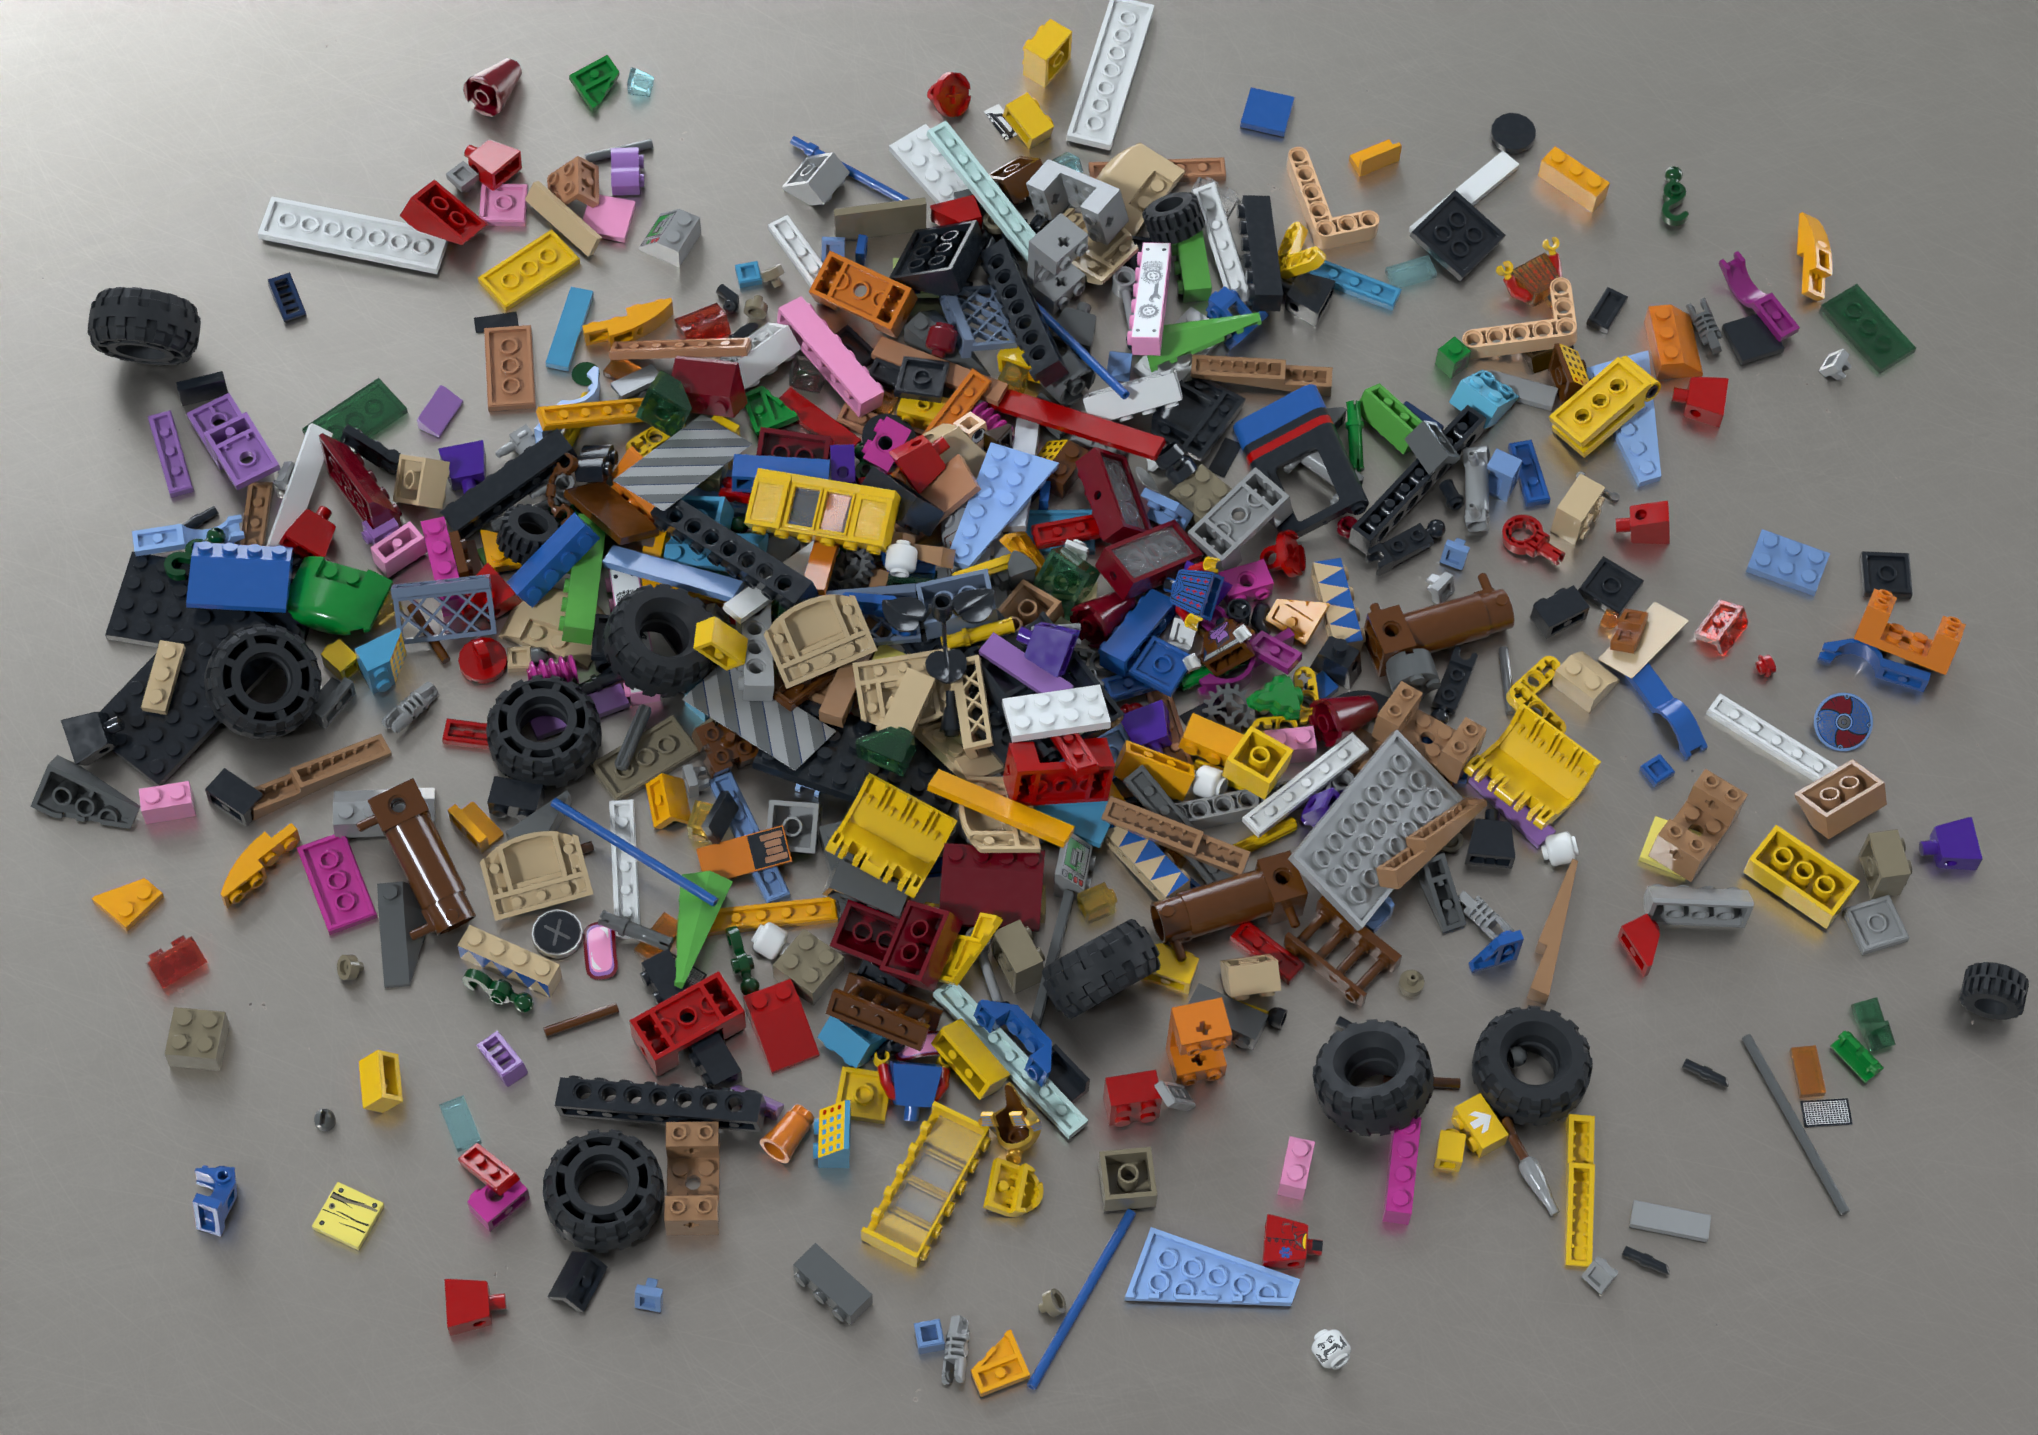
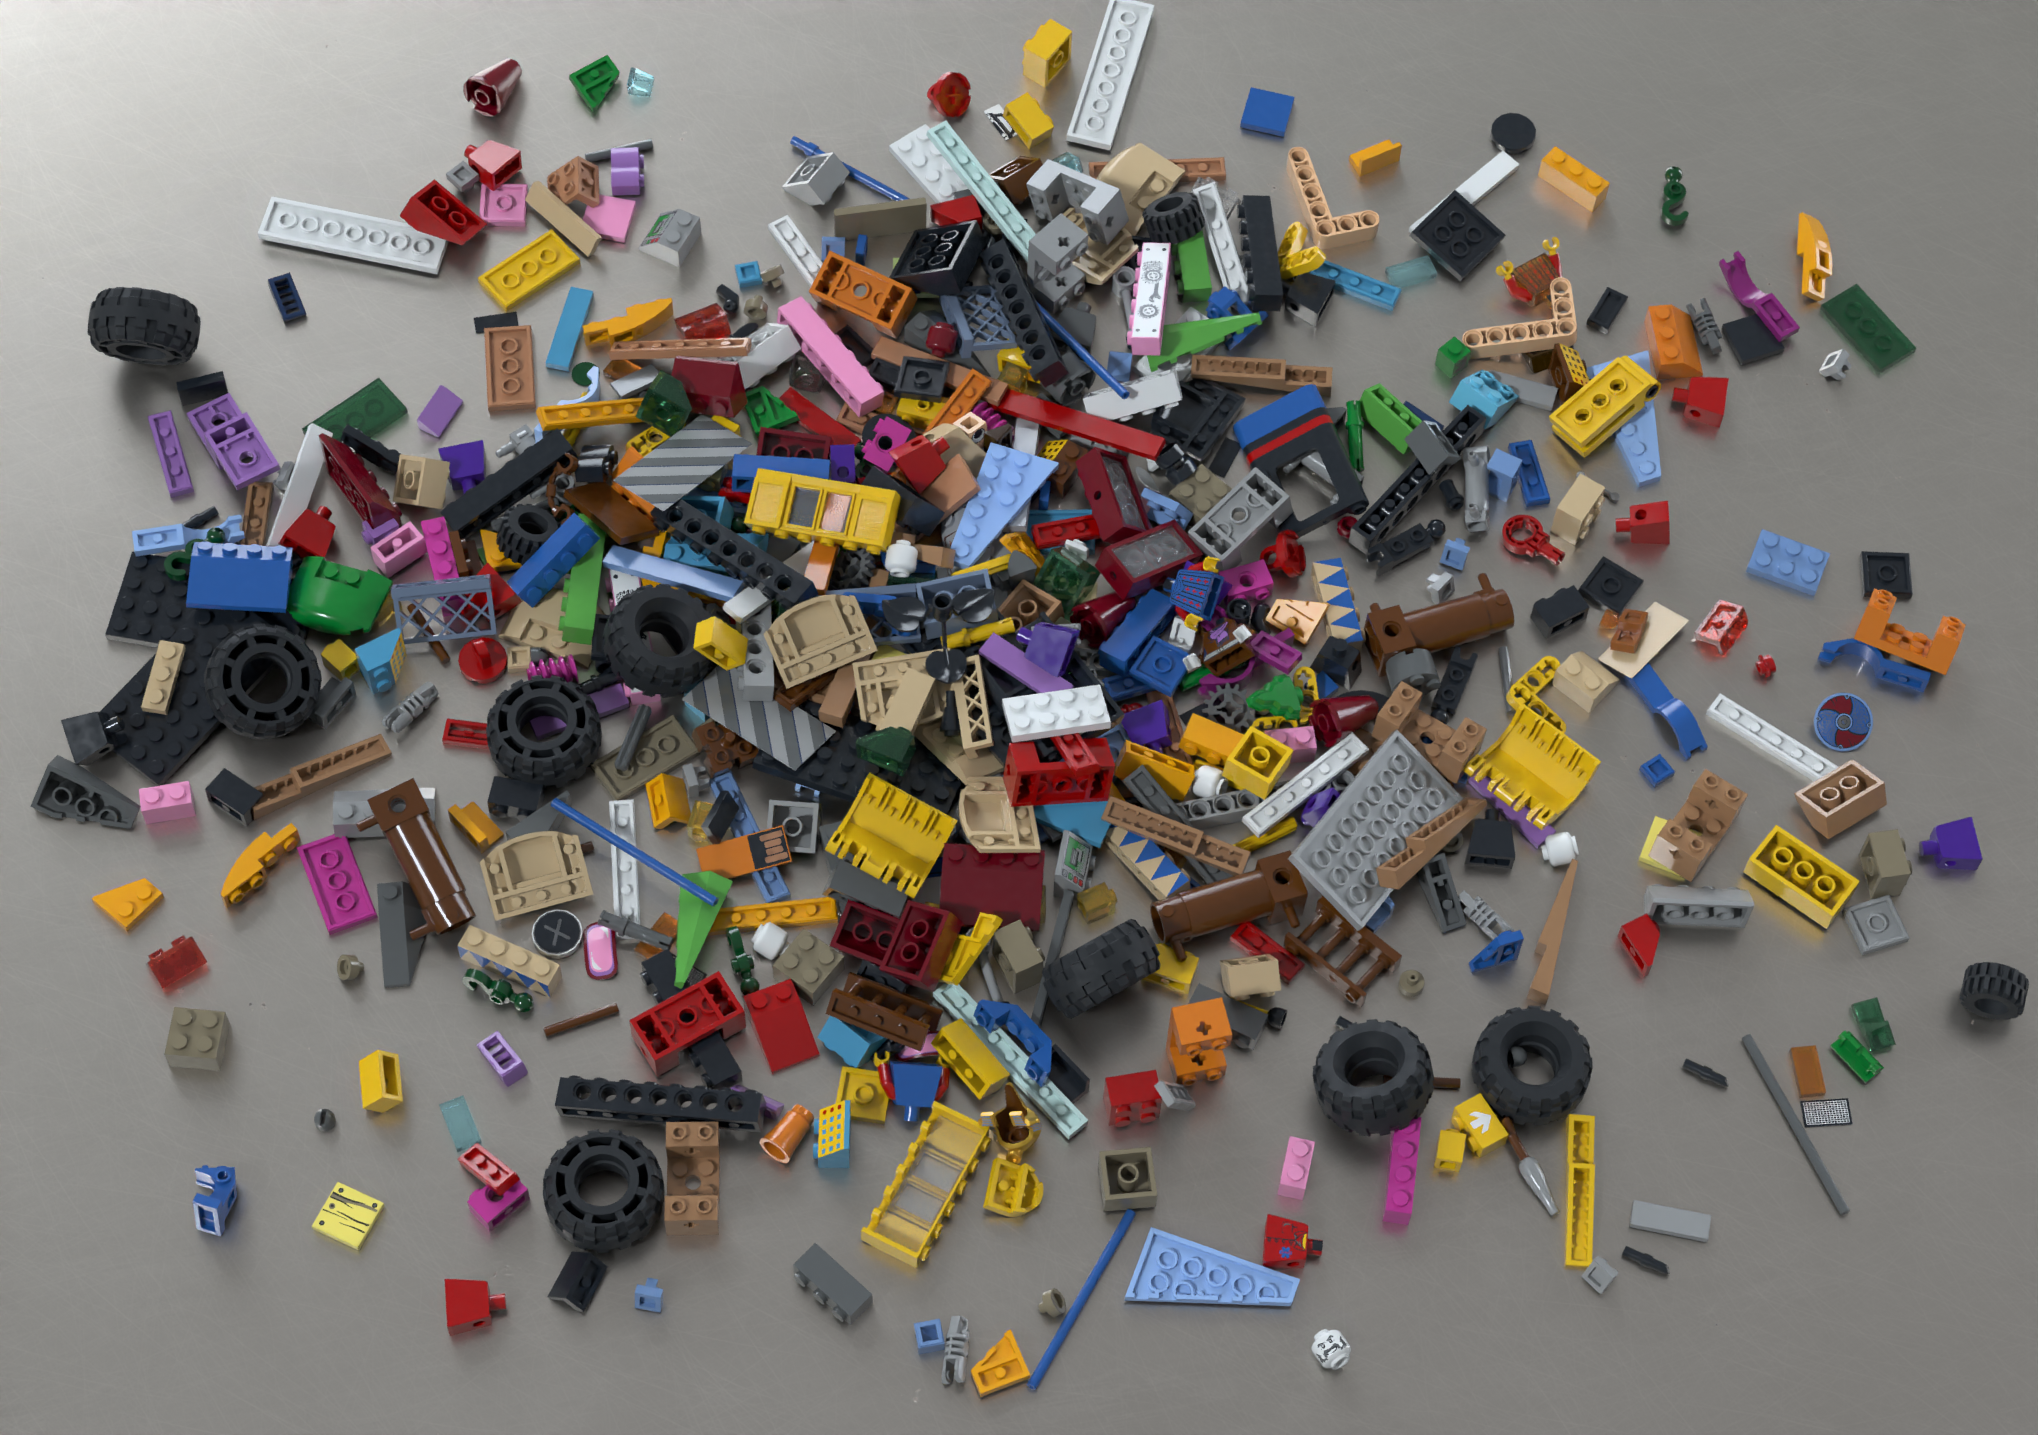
light orange tile [927,769,1075,848] -> none
black bush [1029,214,1049,234] -> none

